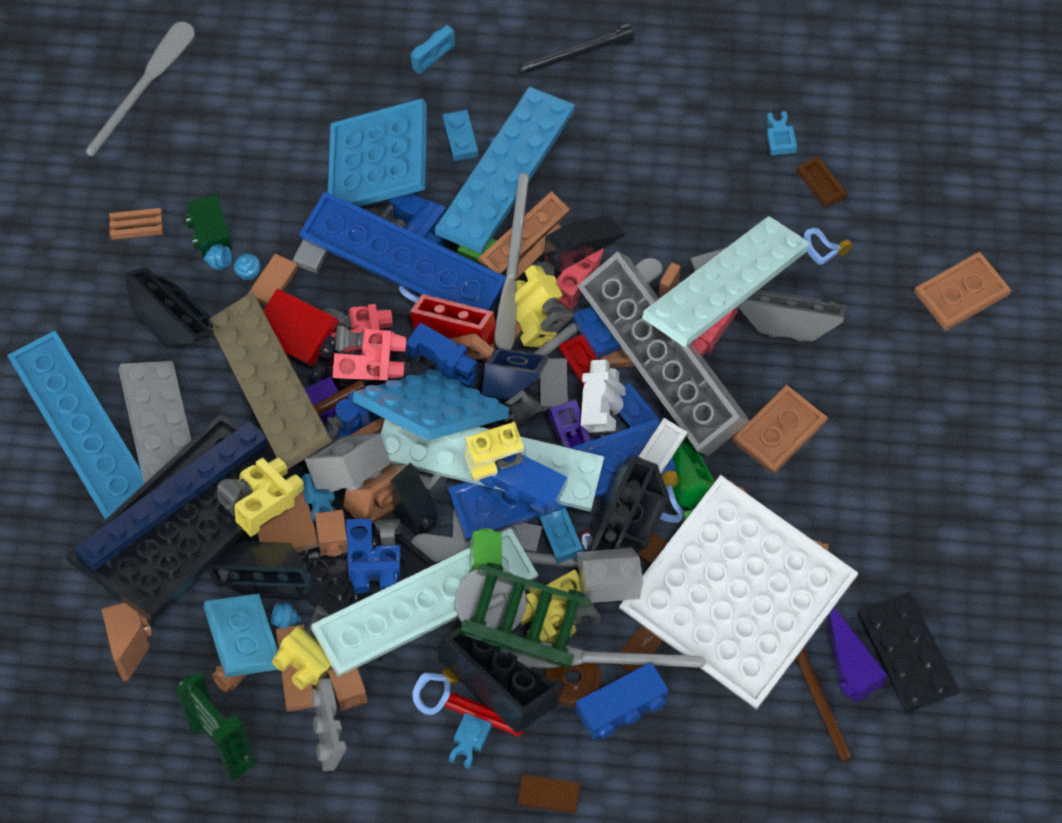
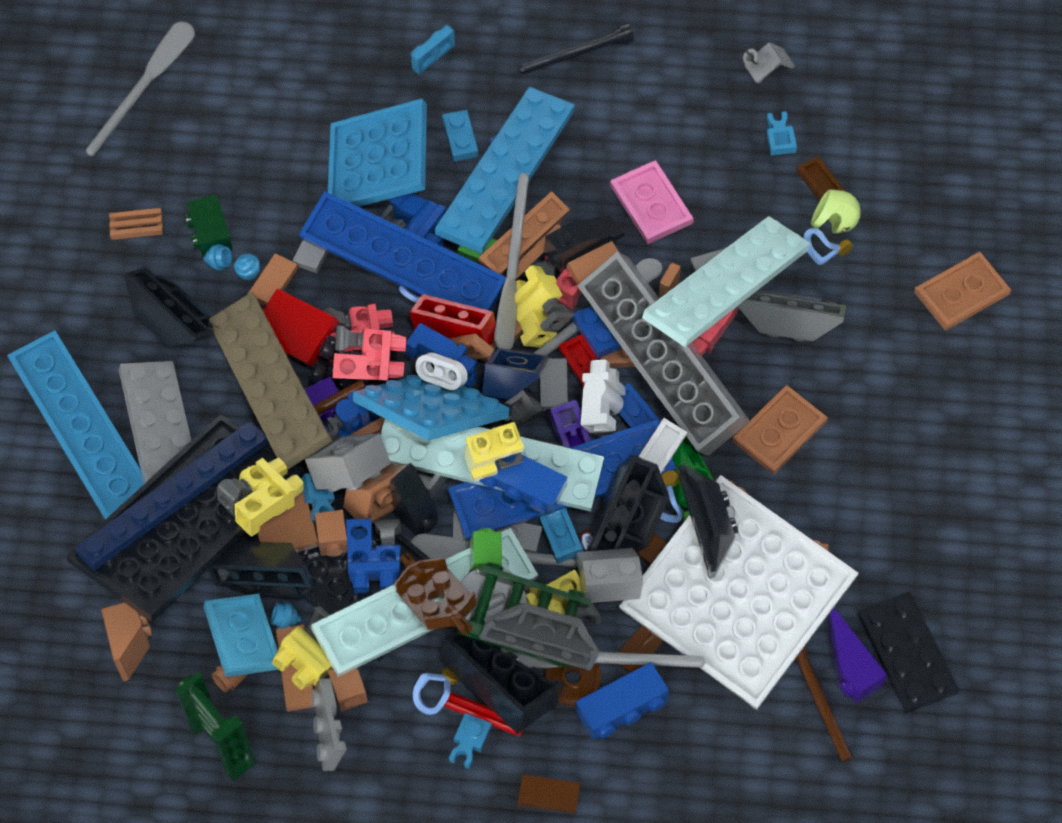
none -> reddish brown plate [394,552,477,635]
none -> white plate [416,353,467,390]
none -> dark grey wedge [479,603,599,671]
none -> nougat tile [566,241,619,285]
none -> bright pink plate [610,160,693,245]
none -> black wedge [677,465,738,579]
none -> light grey bracket [743,43,795,83]
none -> yellowish green helmet [811,190,861,234]

